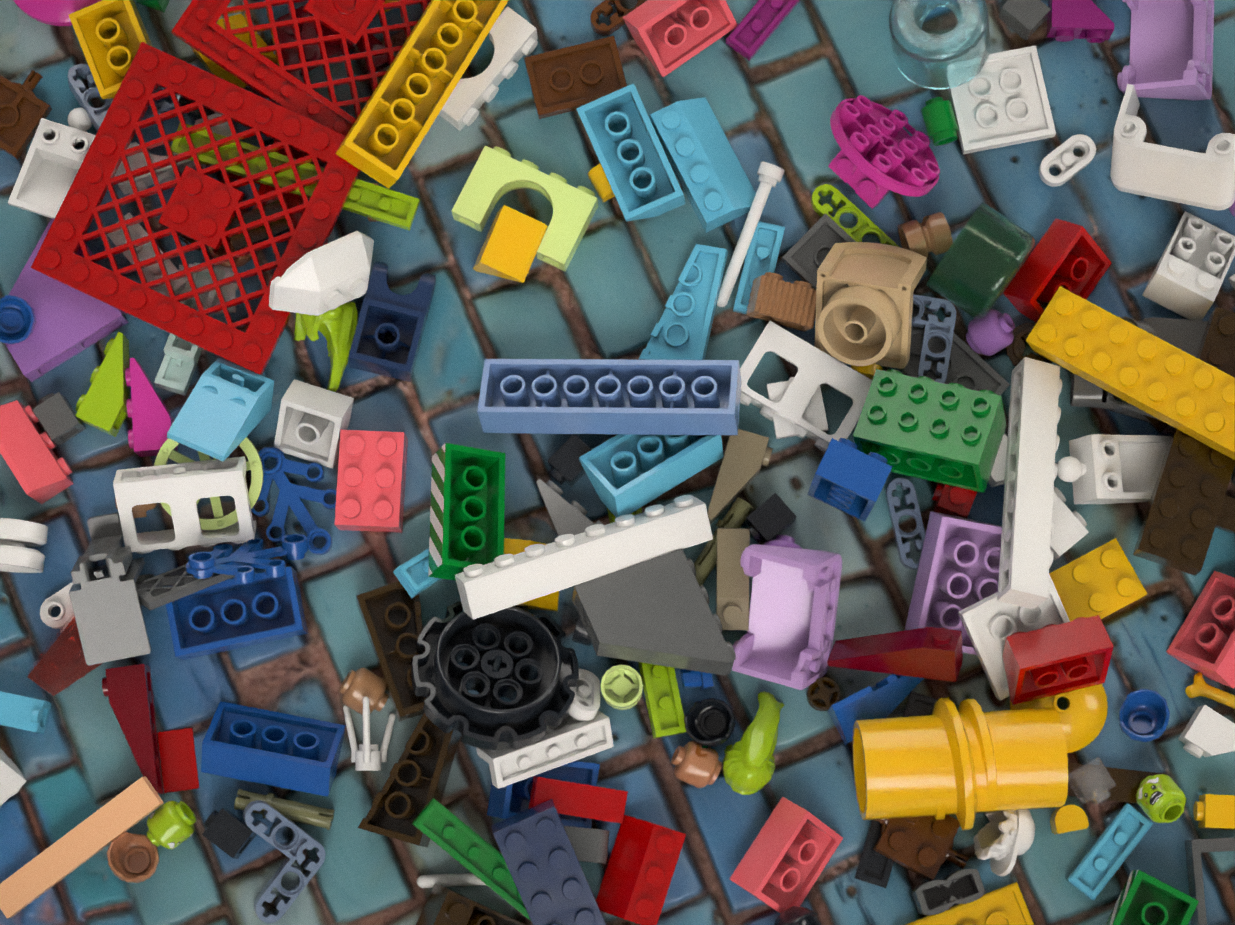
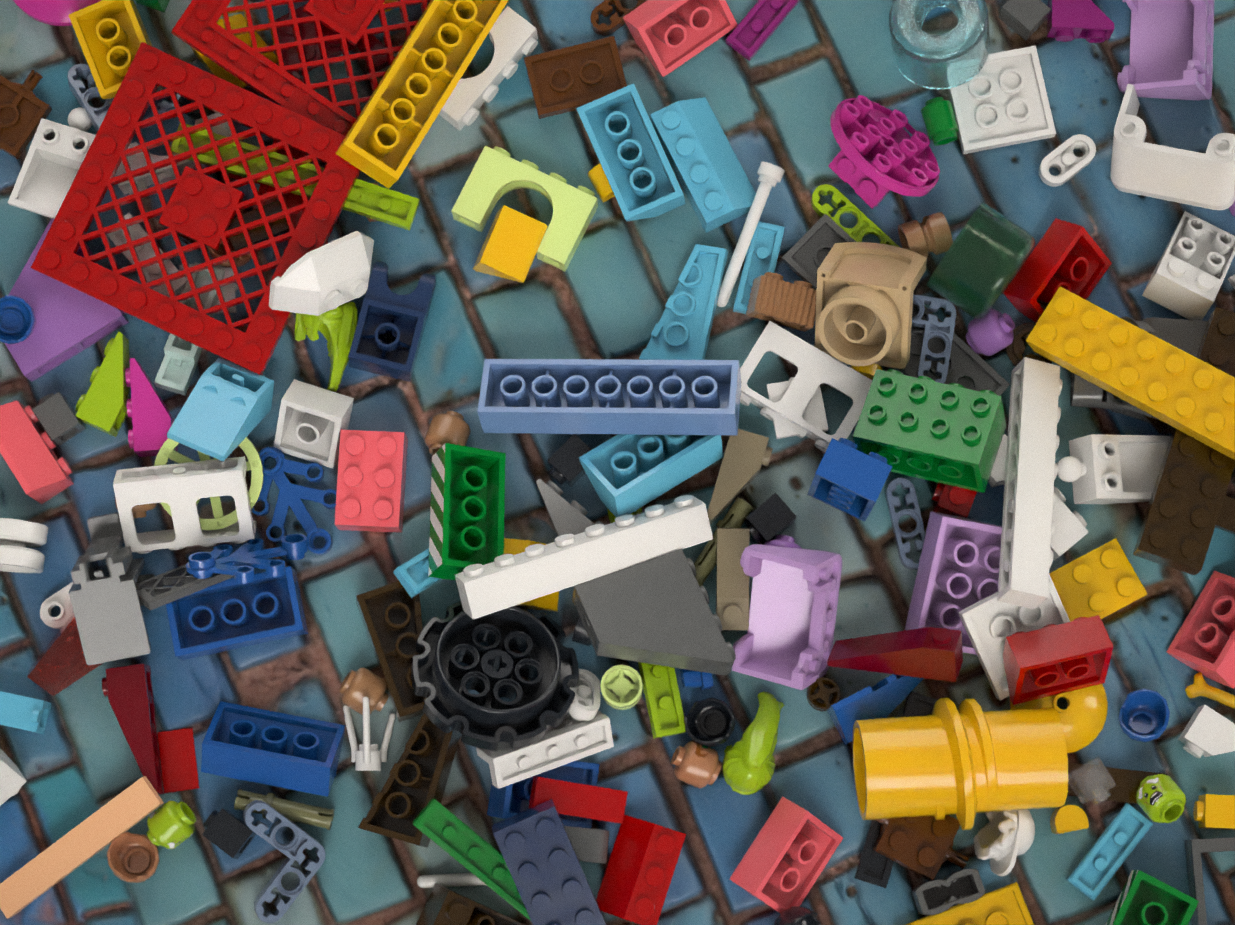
none -> medium nougat head [424,411,471,455]

